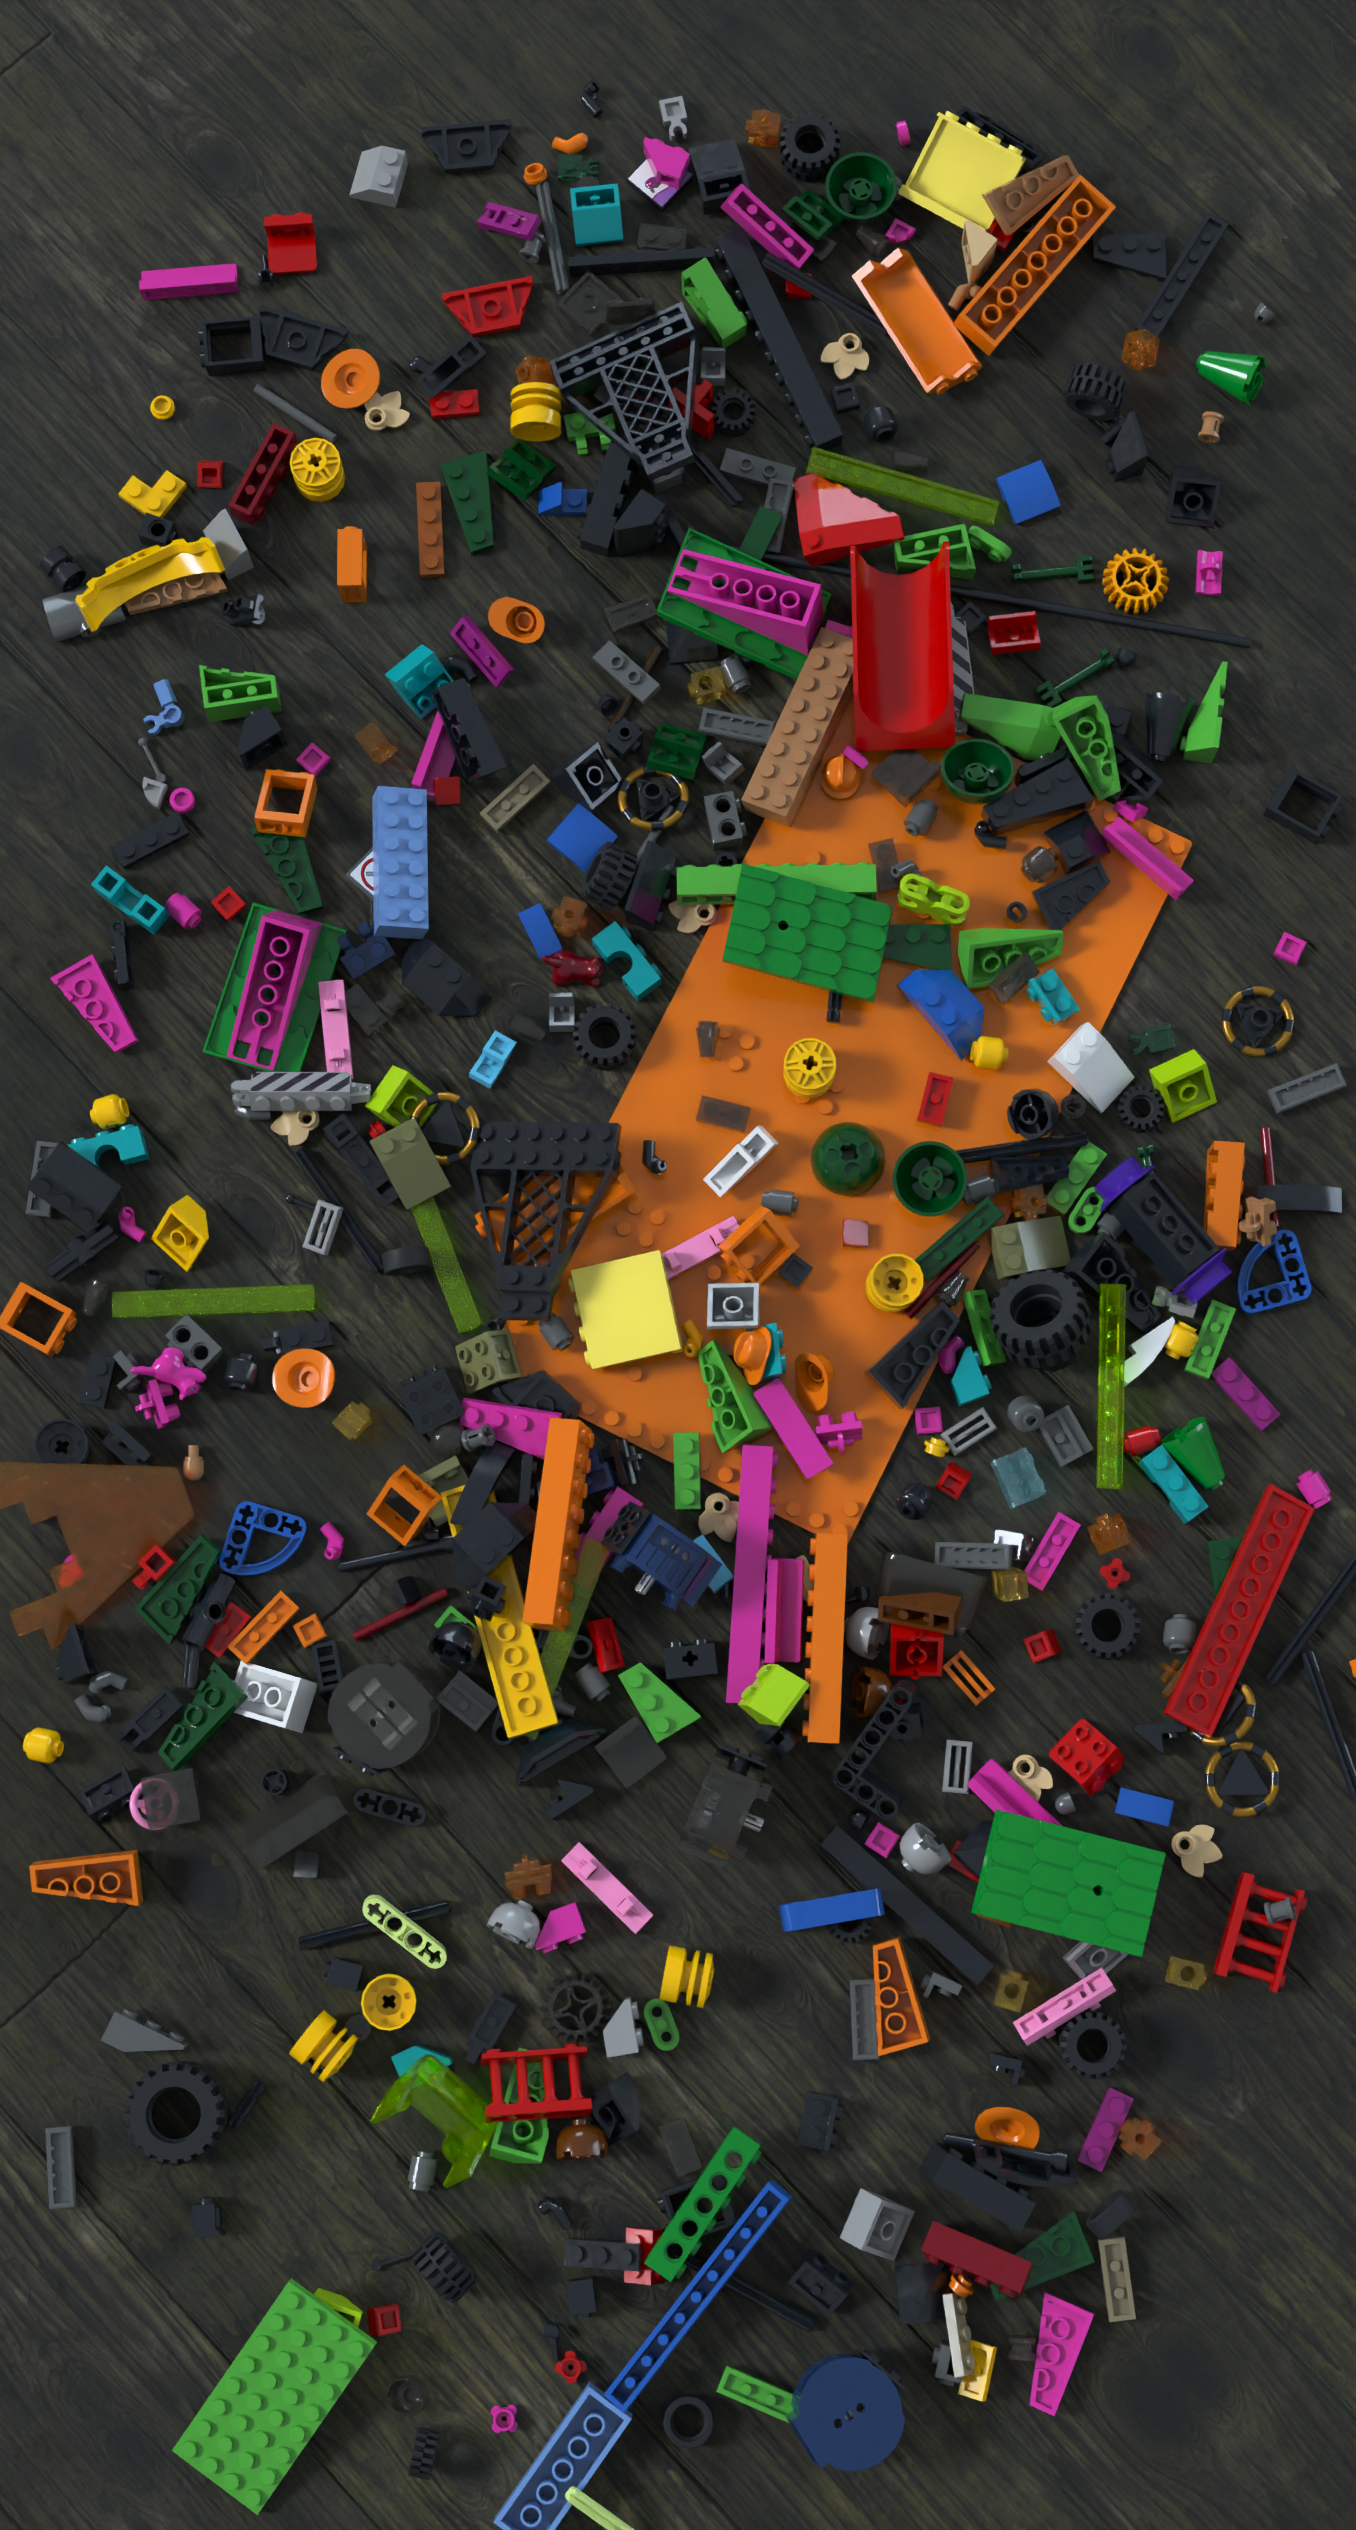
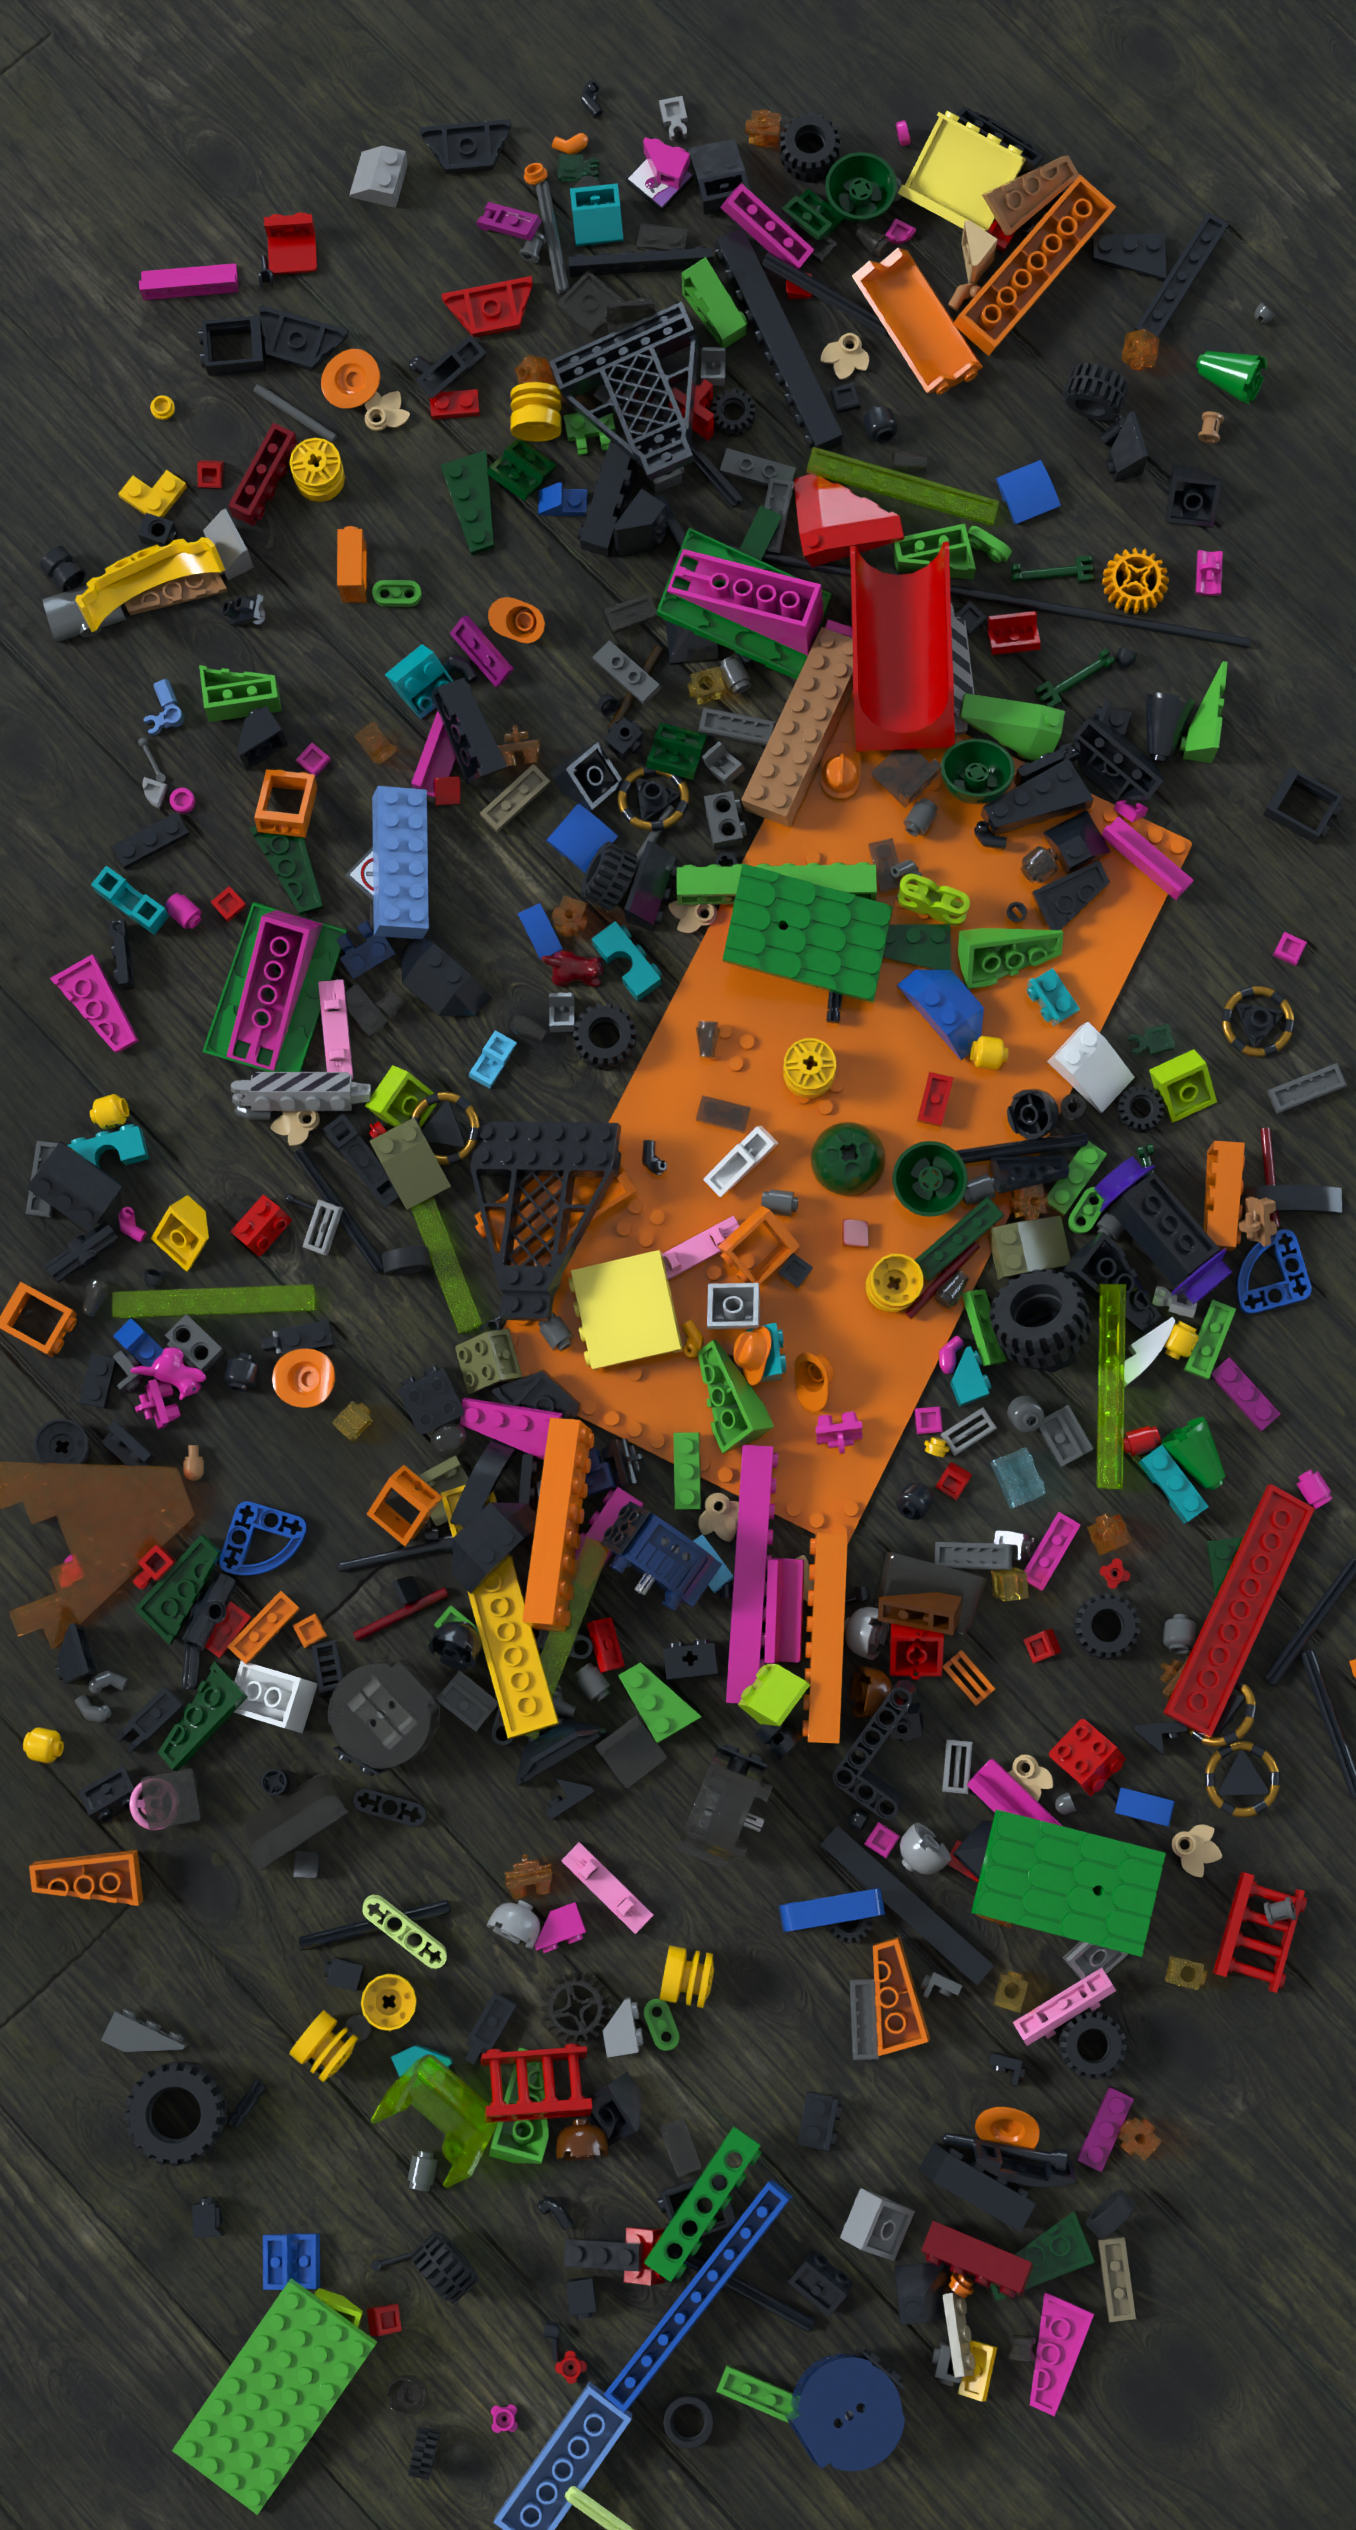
dark grey plate [45,2126,77,2209] -> none
dark pink arm [320,1522,344,1560] -> none
dark orange plate [416,481,445,578] -> none
dark grey bush [461,1424,495,1452] -> none
black brick [467,1575,507,1622] -> none
dark pink panel [753,1377,833,1479] -> none
dark pink tile [842,745,869,769] -> none
black wedge [865,1302,960,1409] -> none
clear smoke plate [988,952,1040,1005] -> none
bright green wedge [1052,695,1121,801] -> none
none -> blue slope [113,1318,164,1367]
none -> red bracket [230,1194,292,1257]
none -> blue slope [263,2233,320,2290]
none -> bright green plate [372,580,422,607]
none -> clear orange hips [498,725,540,767]

